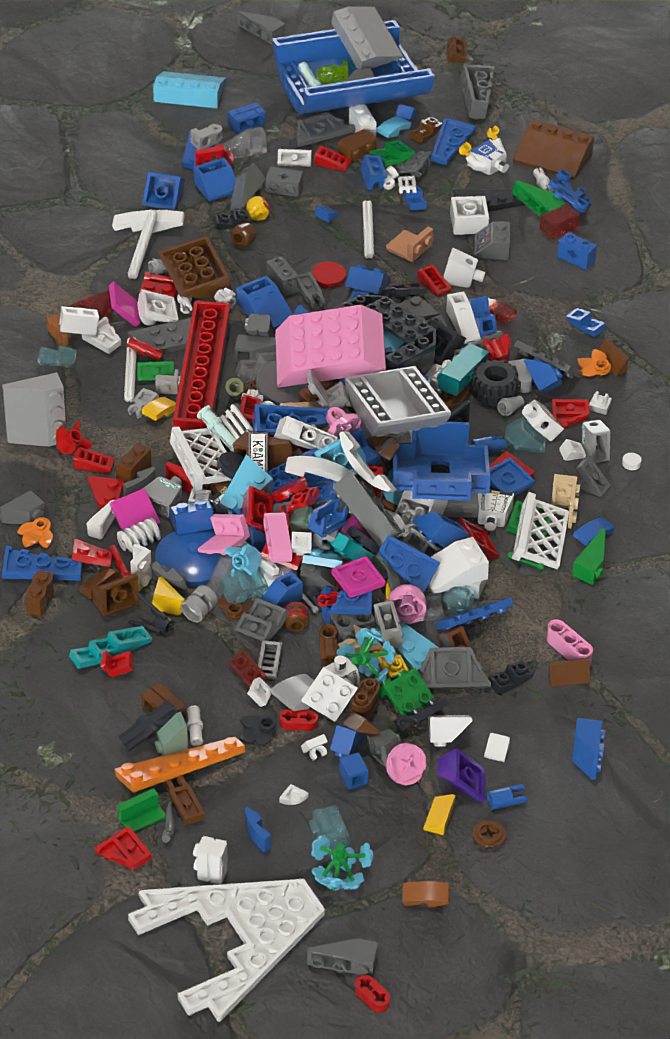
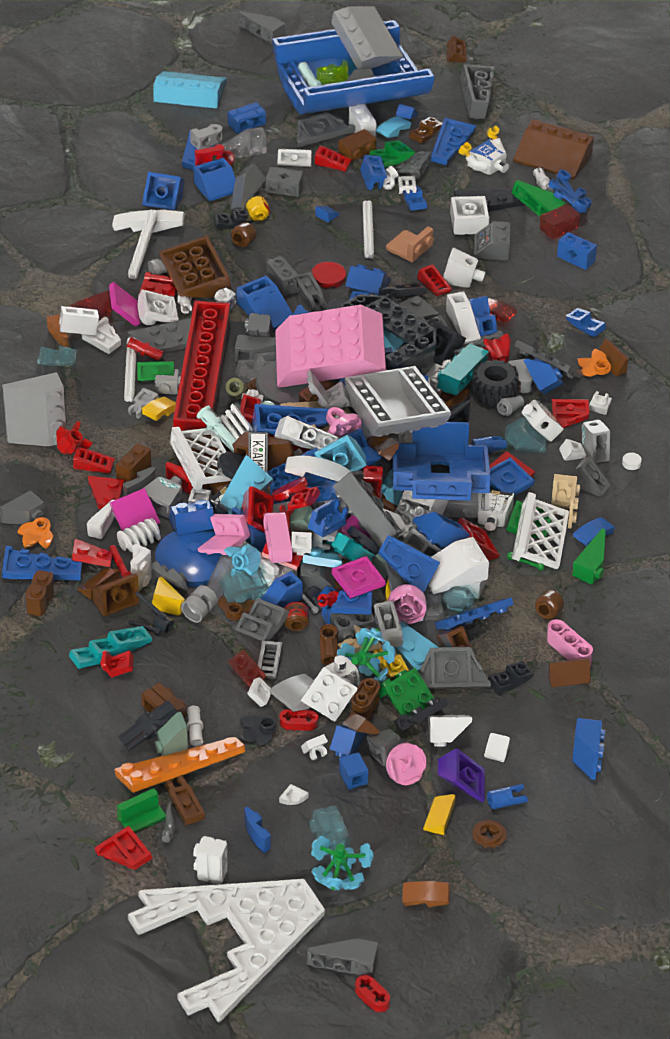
white slope [339,431,397,492] -> none
none -> reddish brown head [535,590,564,619]

